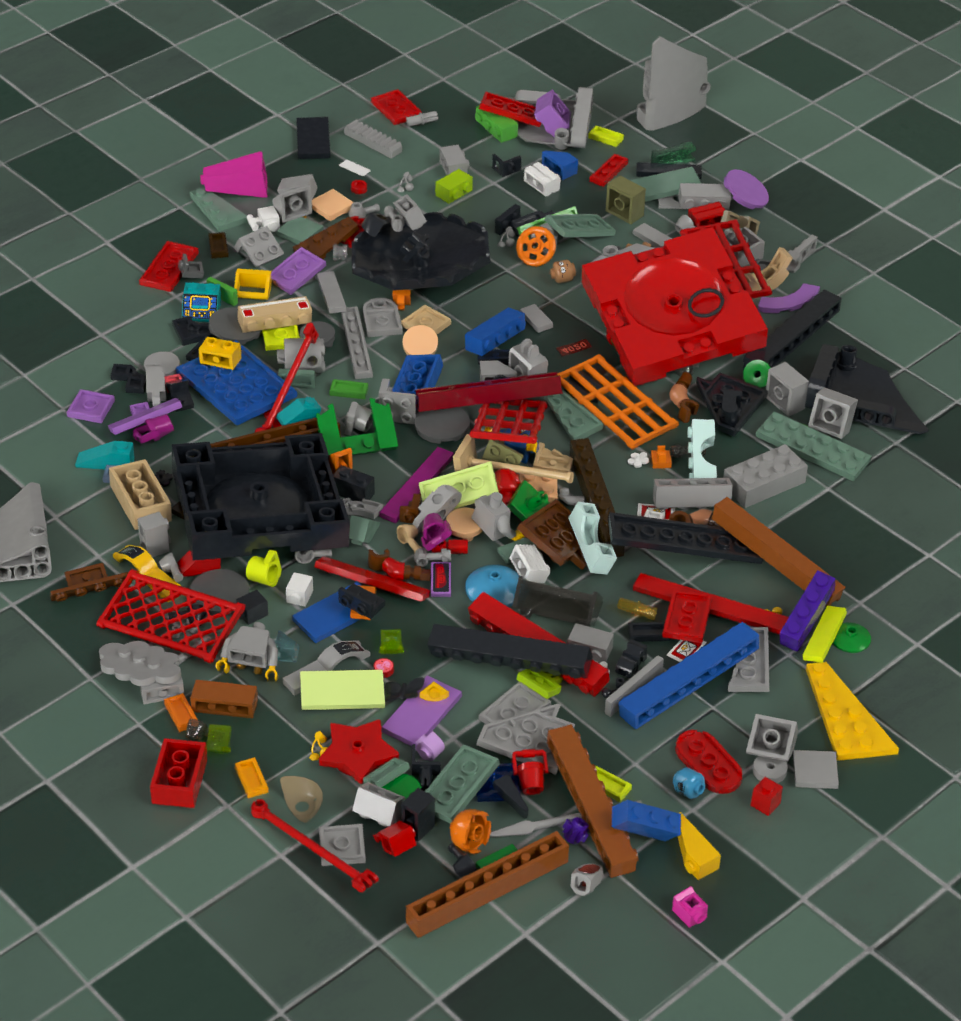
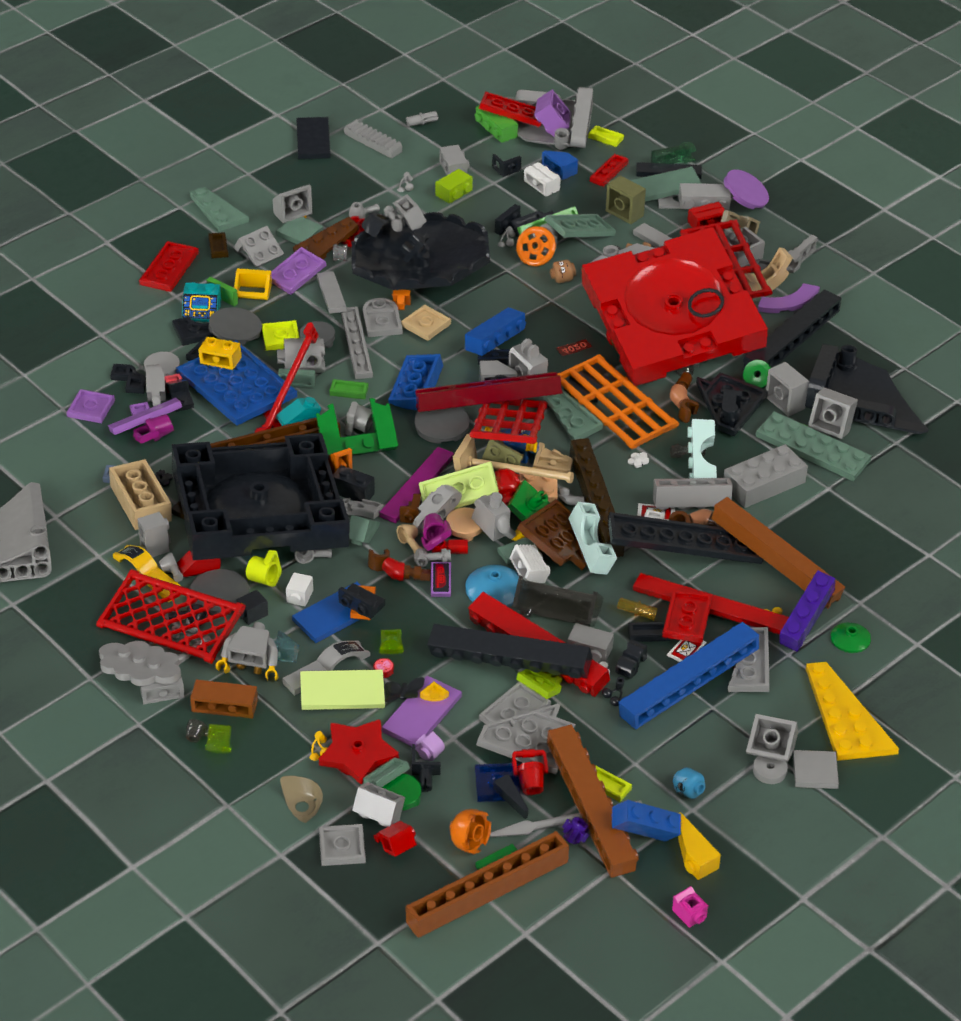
reddish brown bracket [50,563,128,602] -> none
teal slope [75,441,135,470] -> none
red brick [150,738,208,808] -> none
orange tile [164,693,199,732] -> none
dark grey bracket [178,254,204,278] -> none
dark pink slope [200,151,267,198] -> none
light orange tile [235,757,269,798] -> none
tan brick [238,296,312,333] -> none
white brick [247,206,280,232] -> none
red hinge [251,799,379,893] -> none
light grey brick [277,174,318,199] -> none
light nougat tile [312,189,354,221] -> none
red tile [315,556,431,602] -> none
white sticker [339,160,371,176] -> none
red tile [351,180,367,194] -> none
red tile [371,89,422,125] -> none
light grey bracket [379,378,416,424] -> none
black brick [401,788,435,842] -> none
light nougat tile [403,325,438,355] -> none
sand green plate [425,744,500,823] -> none
black bar [448,843,477,878] -> none
light grey tile [520,304,553,333] -> none
light grey rock [570,863,604,896] -> none
light grey tile [605,655,664,717] -> none
light grey panel [636,36,711,131] -> none
orange tile [651,445,672,469] -> none
light grey bar [675,215,695,233] -> none
red tile [675,730,742,794] -> none
red brick [751,776,783,816] -> none
neon yellow tile [803,606,847,663] -> none

